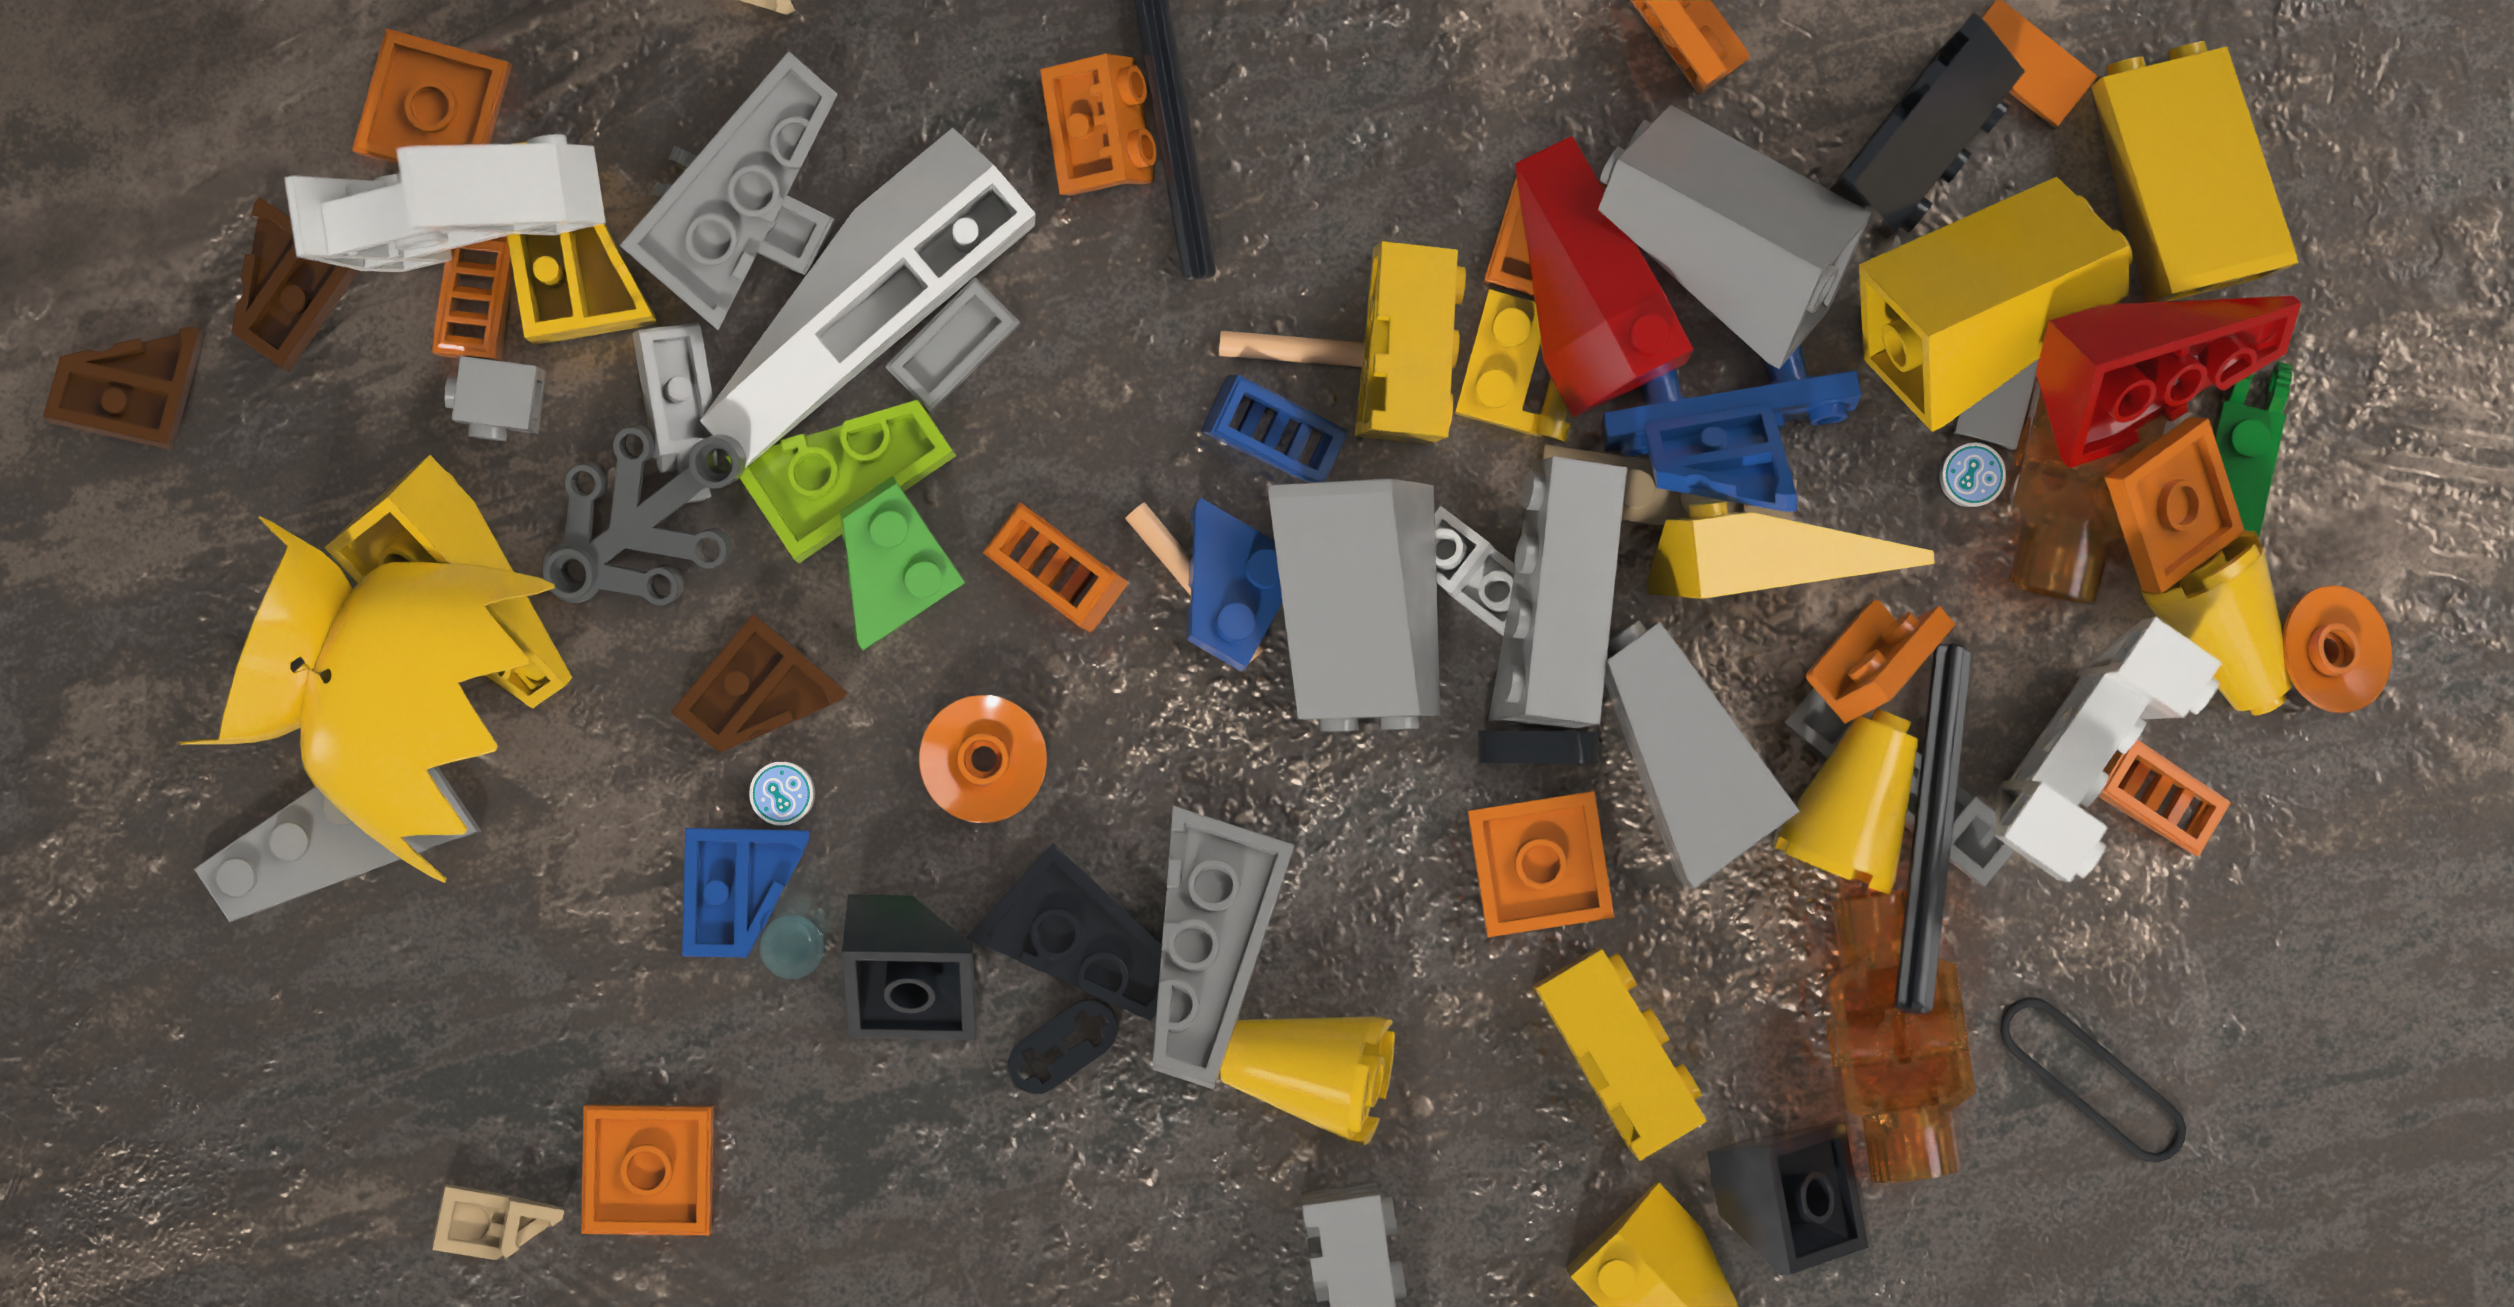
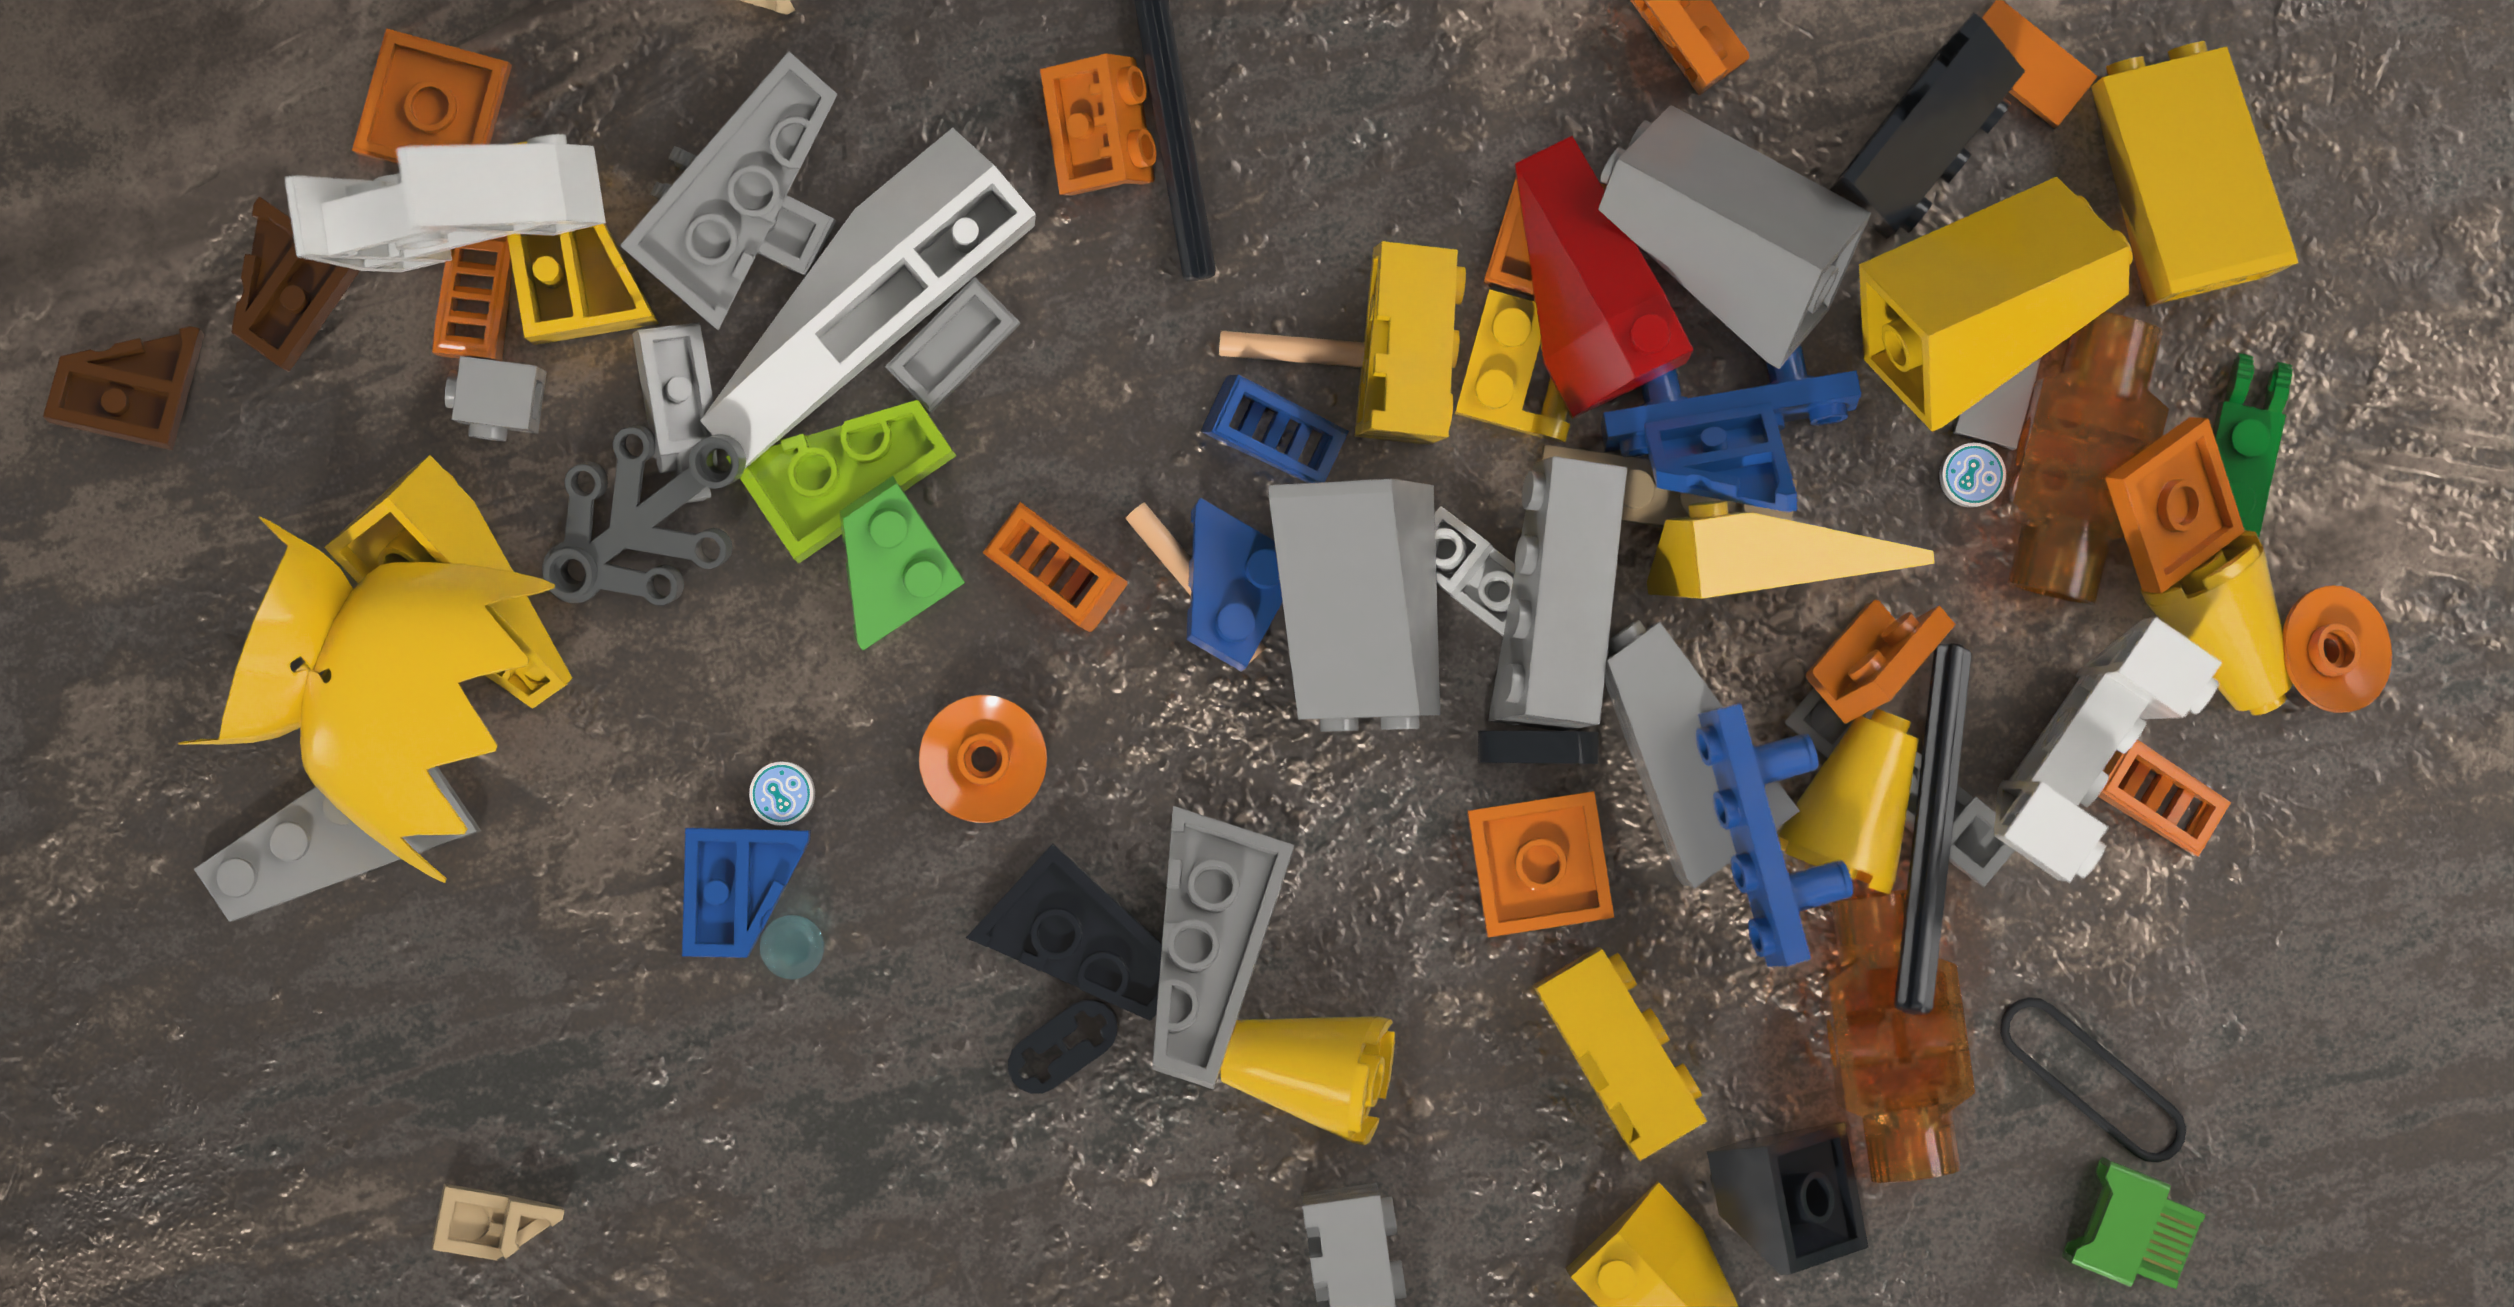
orange tile [581,1104,714,1236] -> none
reddish brown wing [671,614,849,753] -> none
black slope [842,894,977,1040] -> none
red wedge [2036,295,2302,468] -> none
none -> blue plate [1696,703,1853,967]
none -> bright green piece [2062,1157,2206,1289]

